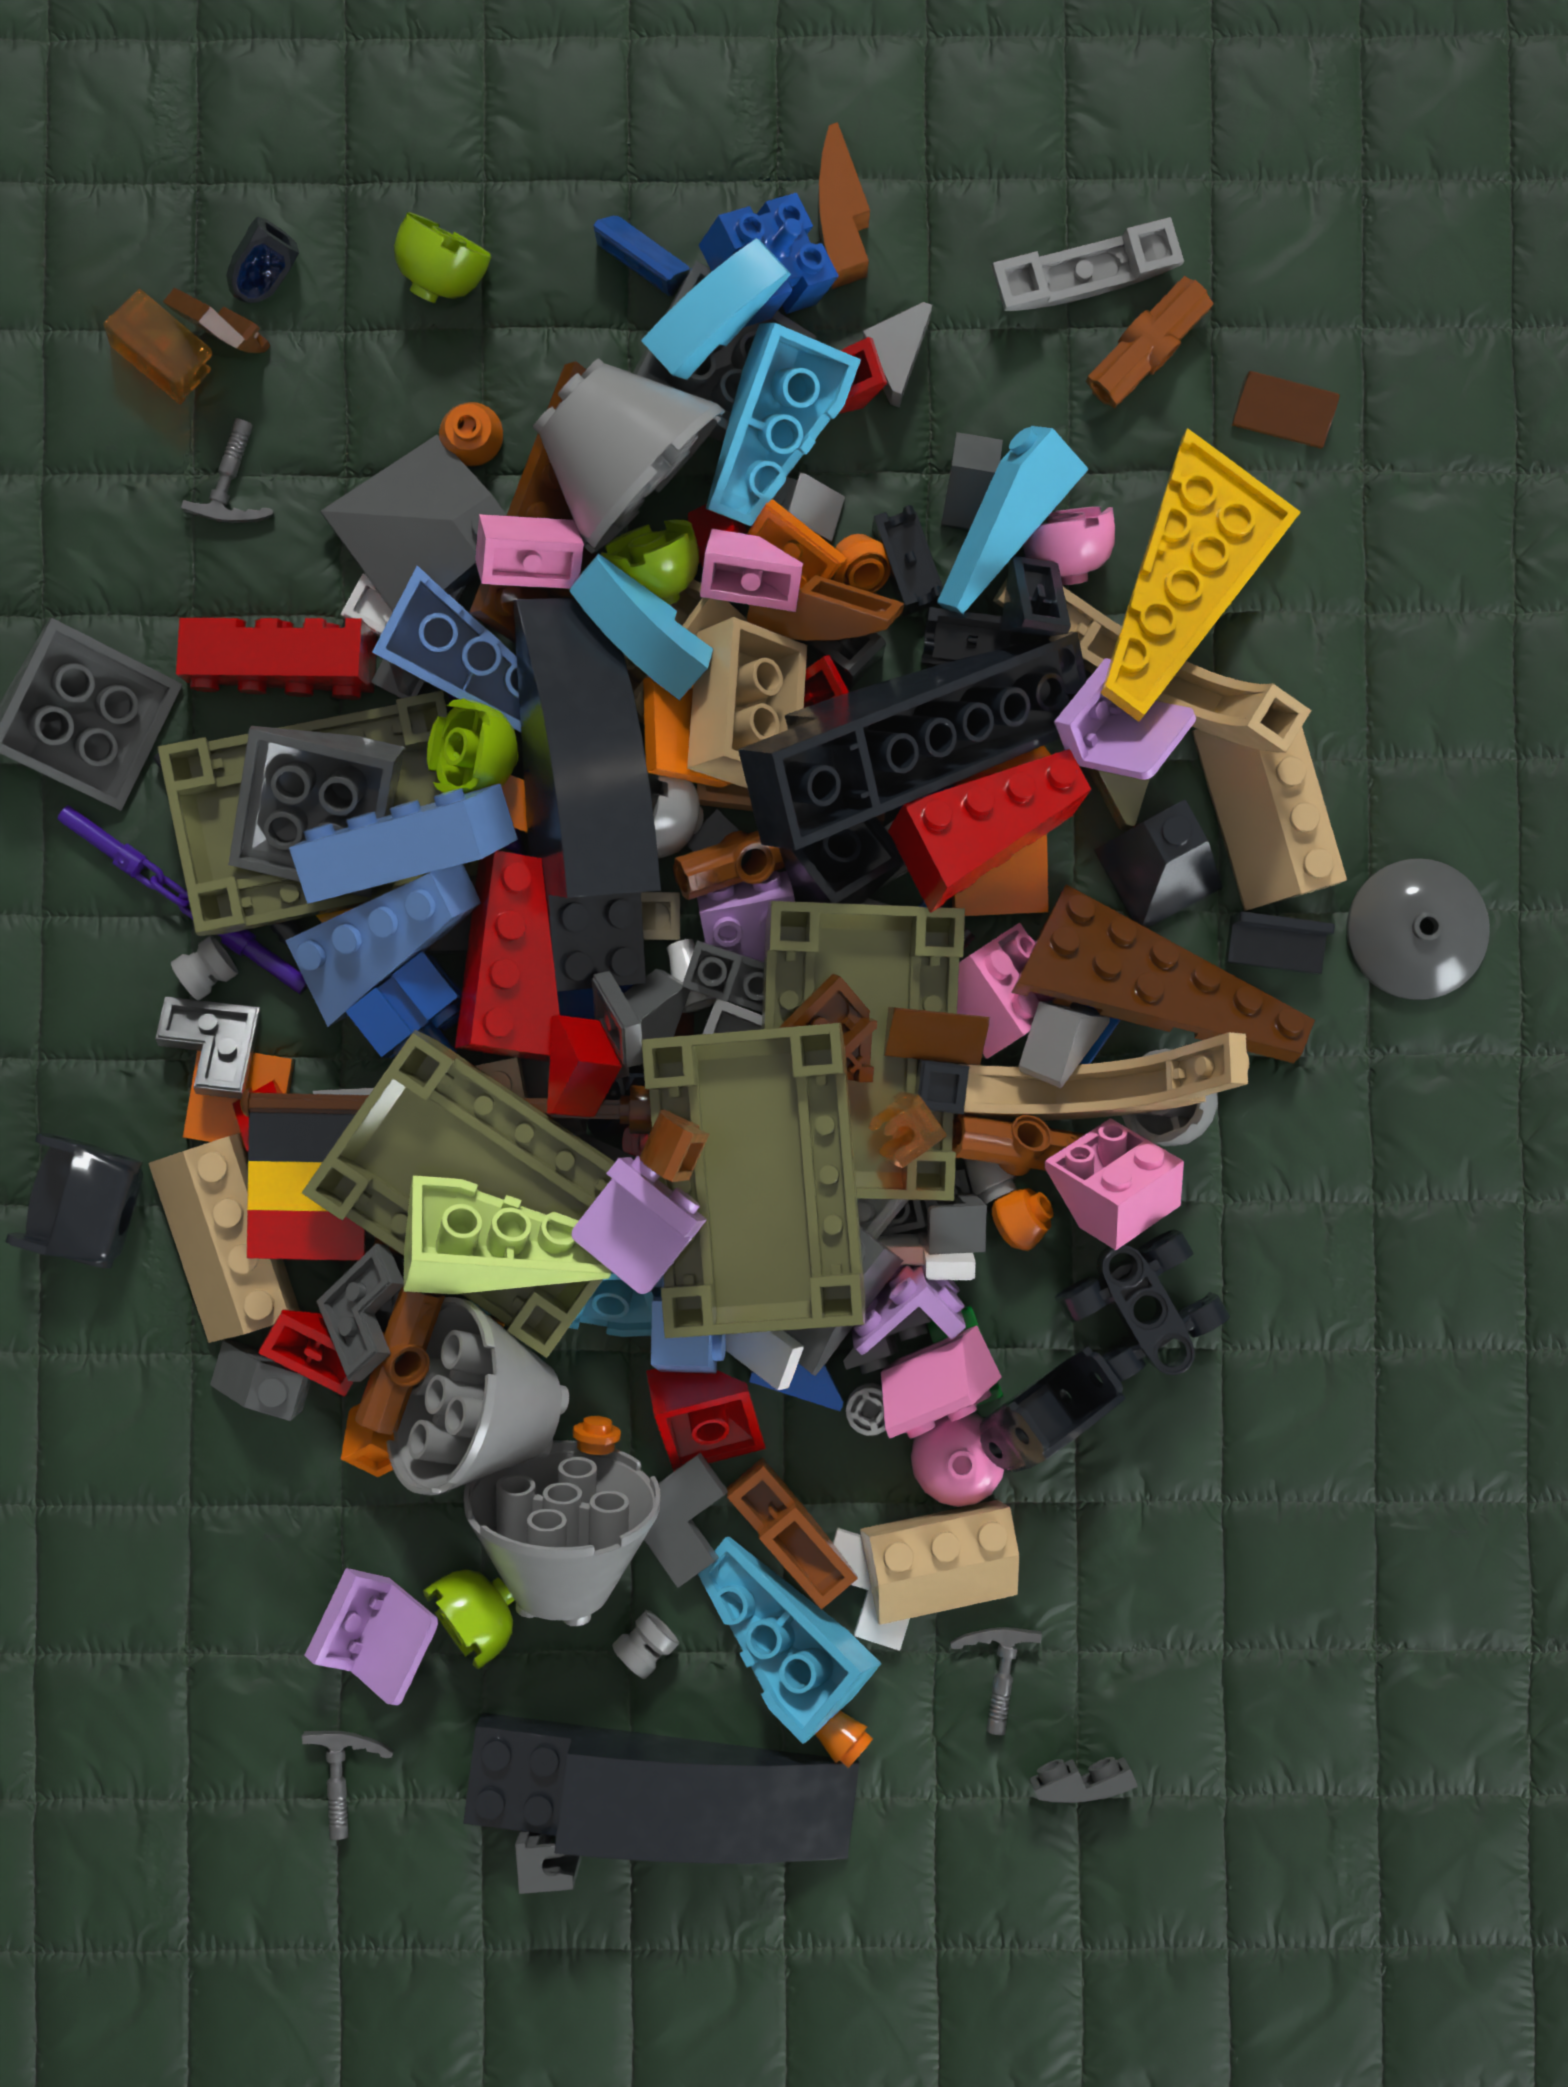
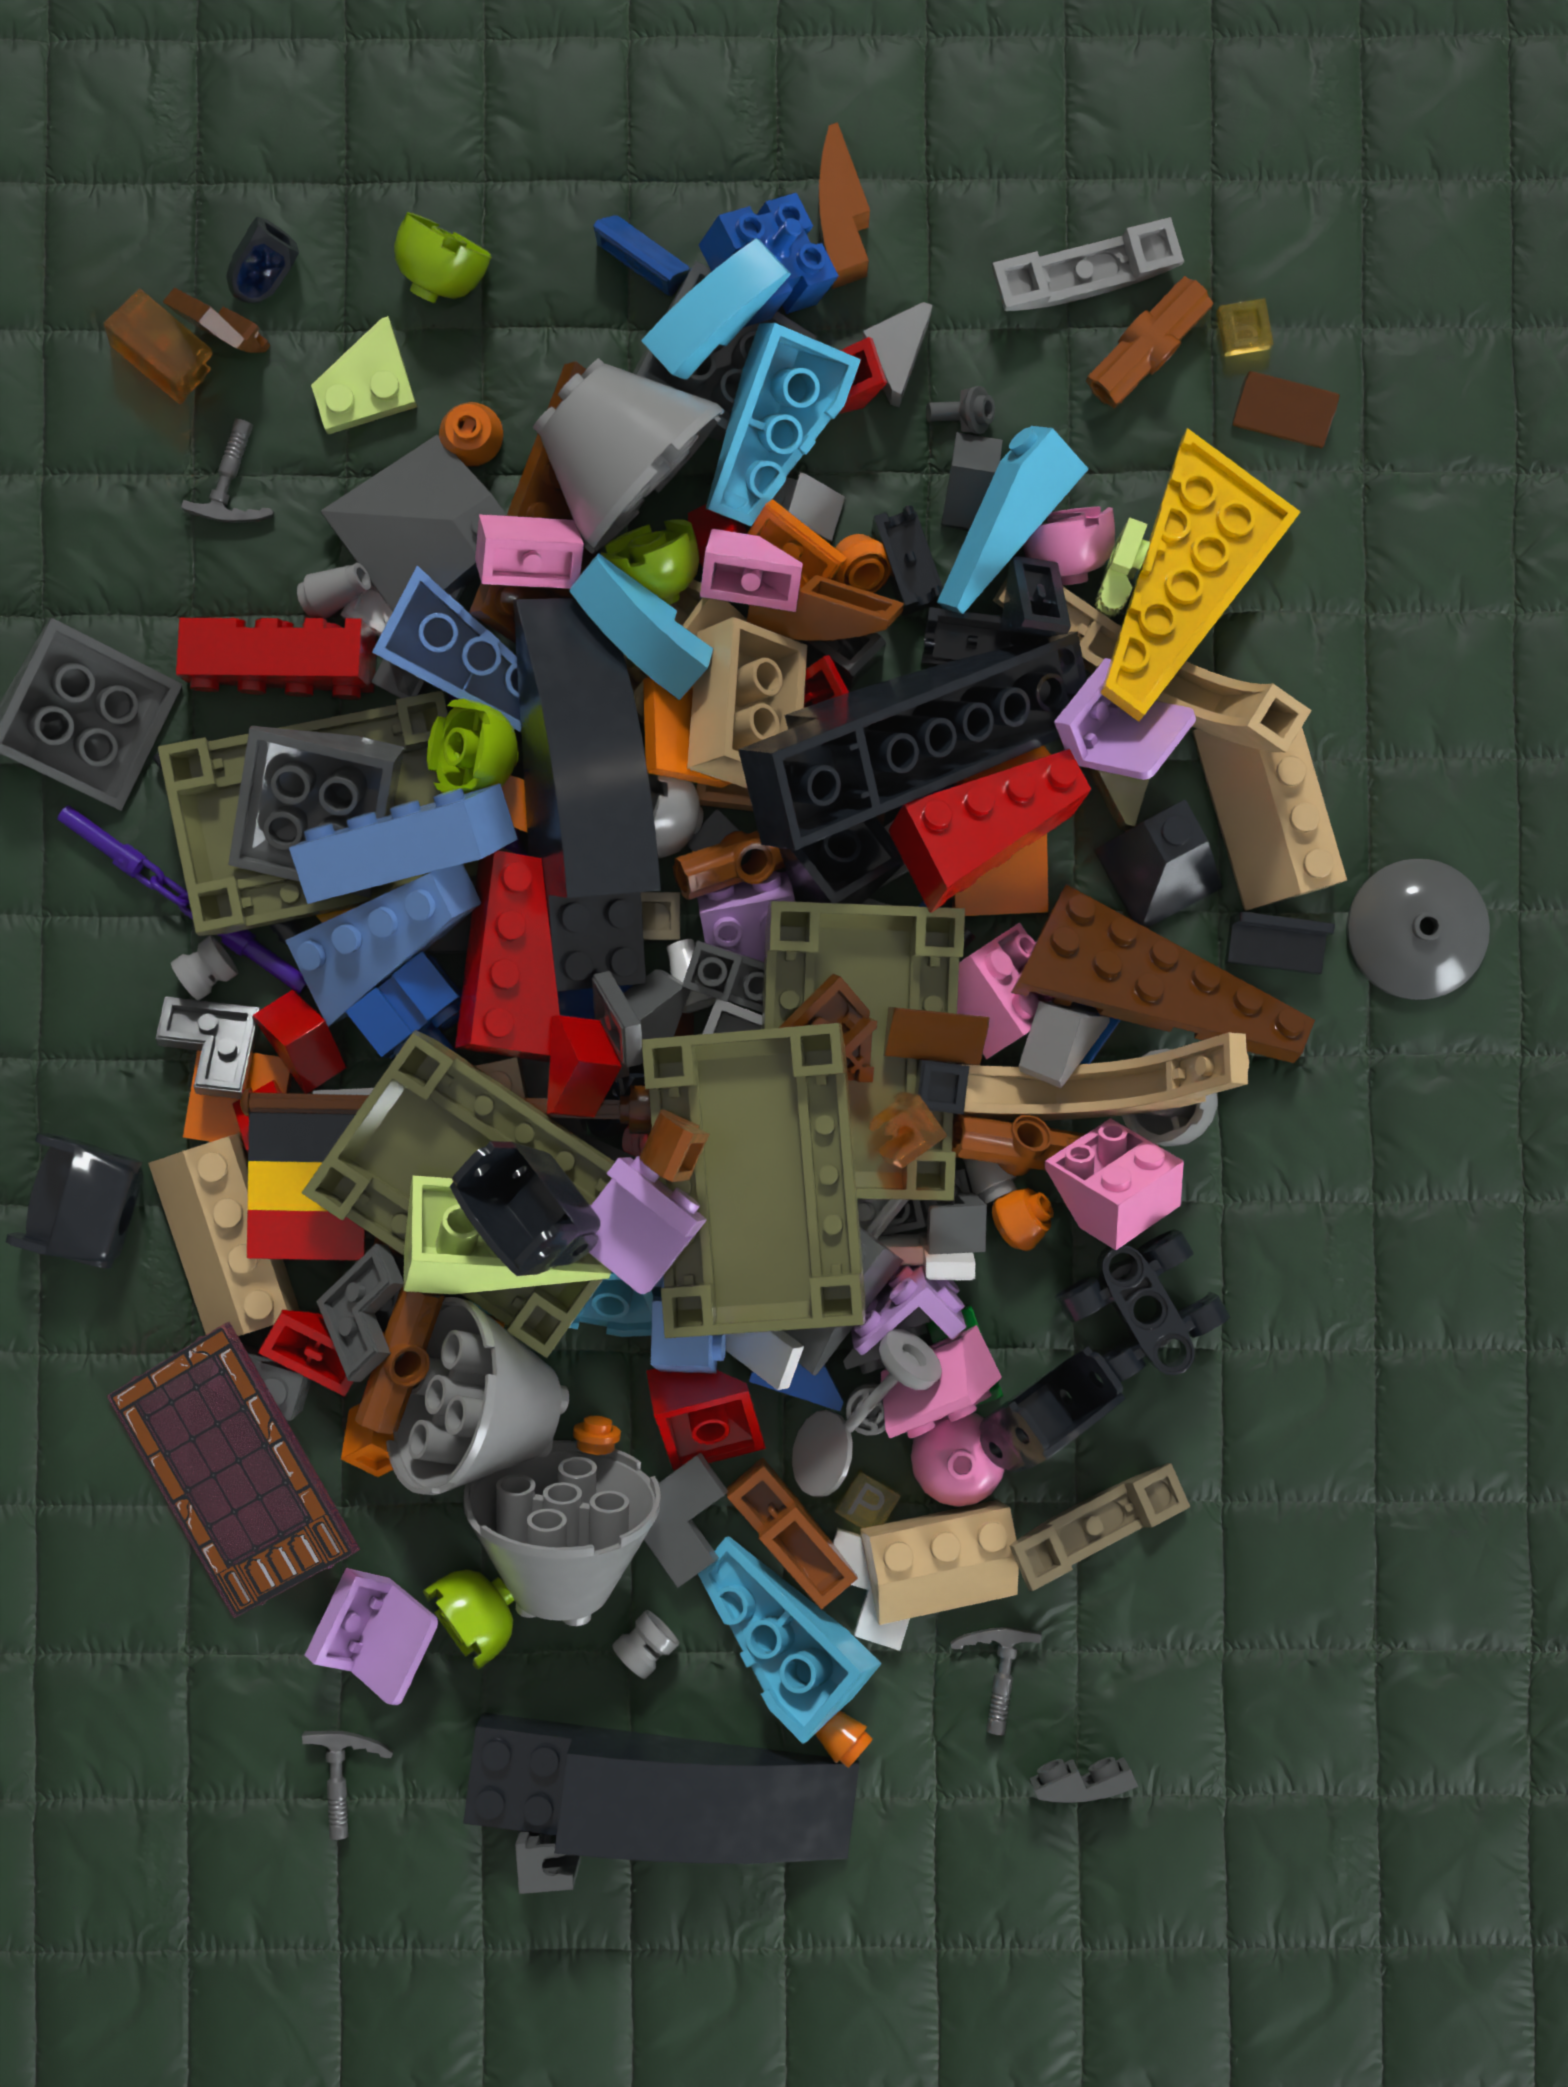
none -> piece [107,1322,360,1618]
none -> red slope [252,990,346,1094]
none -> light grey cone [297,563,371,619]
none -> yellowish green wing [311,316,417,435]
none -> black piece [450,1141,601,1276]
none -> light grey piece [792,1329,942,1497]
none -> clear yellow tile [835,1469,901,1529]
none -> dark grey plate [926,386,995,434]
none -> dark tan slope [1010,1463,1190,1591]
none -> yellowish green hinge [1094,518,1150,618]
none -> clear yellow tile [1216,298,1274,357]

